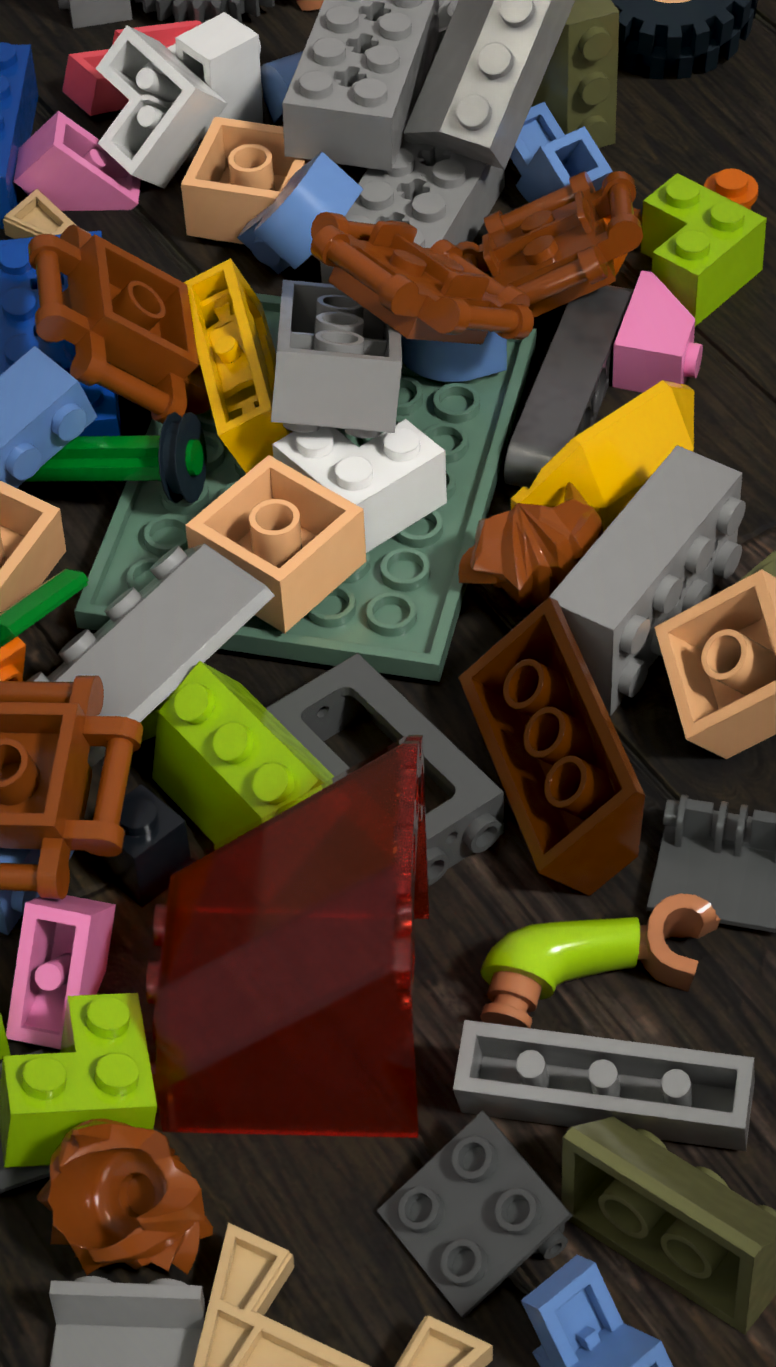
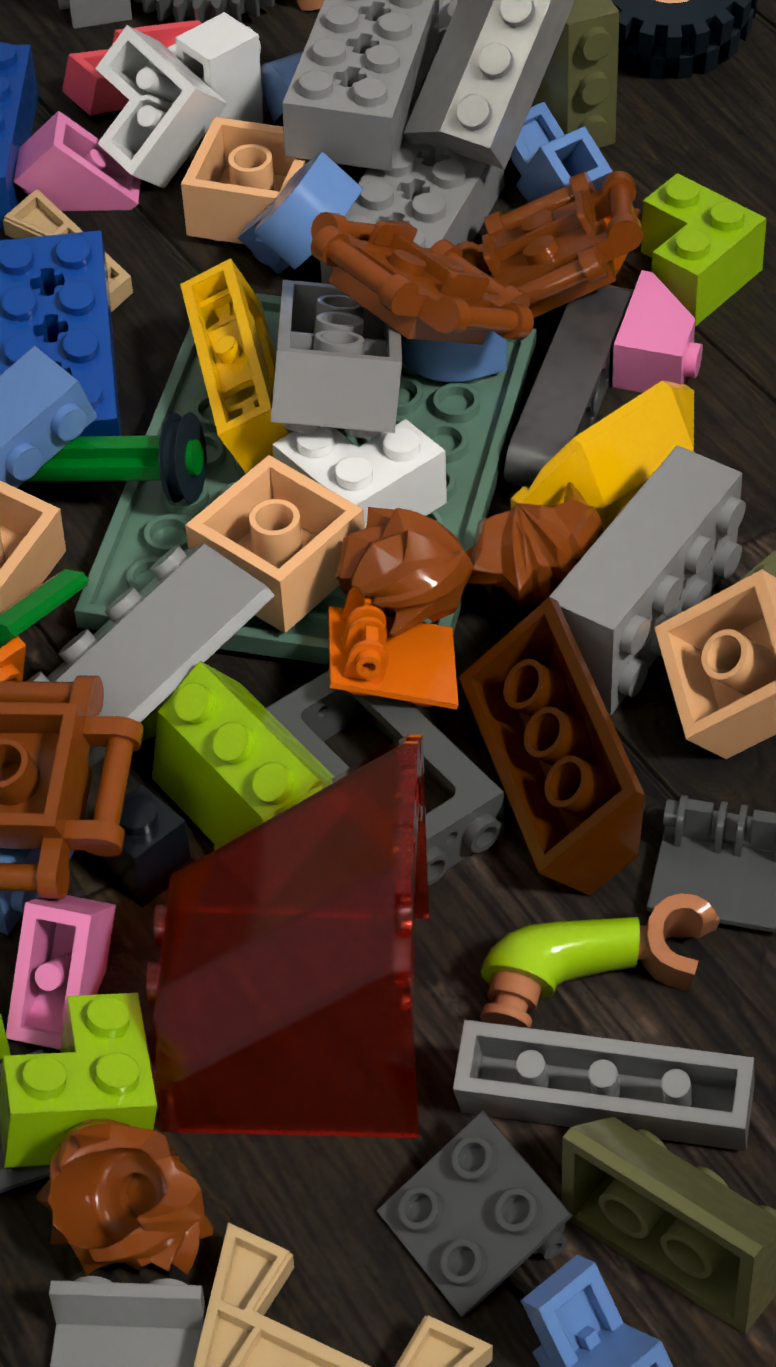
dark orange brick [28,224,211,424] -> none
orange plate [704,168,758,210] -> none
none -> orange hinge [328,587,459,710]
none -> dark orange hair [335,507,474,637]

